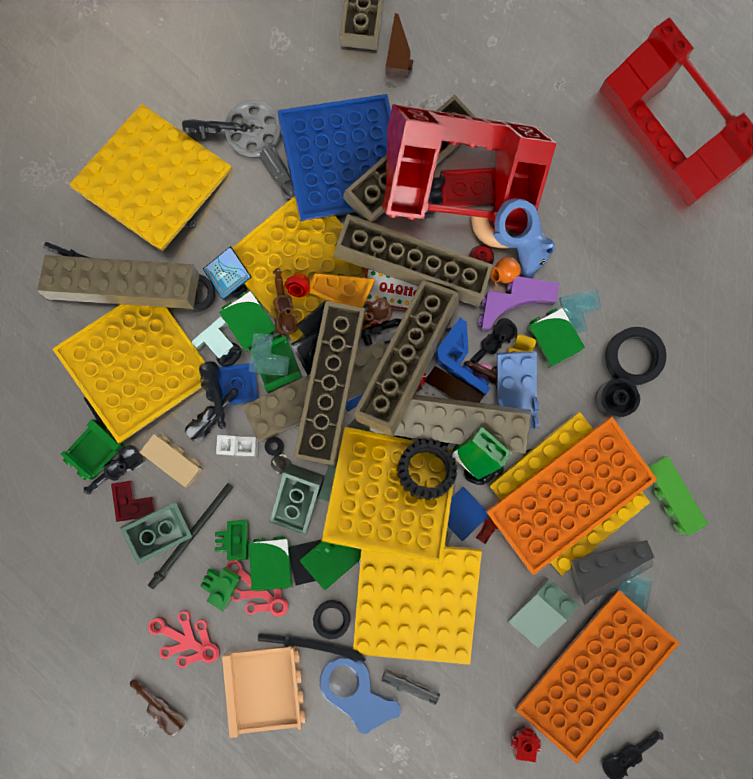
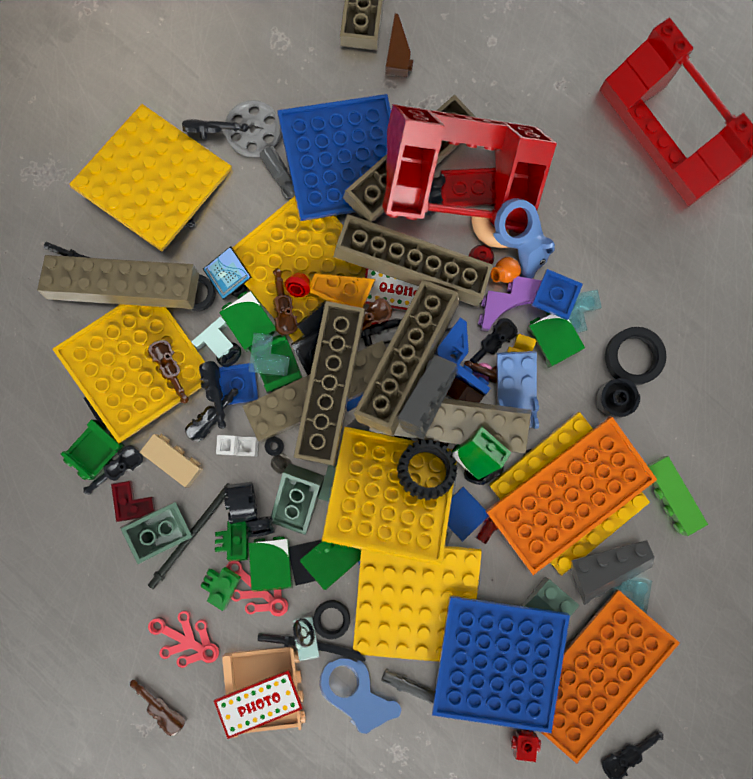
none -> reddish brown piece [148,340,189,404]
none -> tile [214,670,303,739]
none -> black brick [224,482,258,524]
none -> black wheel [245,516,275,537]
none -> piece [293,617,319,661]
none -> dark grey wedge [398,355,458,440]
none -> blue plate [432,596,570,733]
none -> blue plate [531,269,583,320]

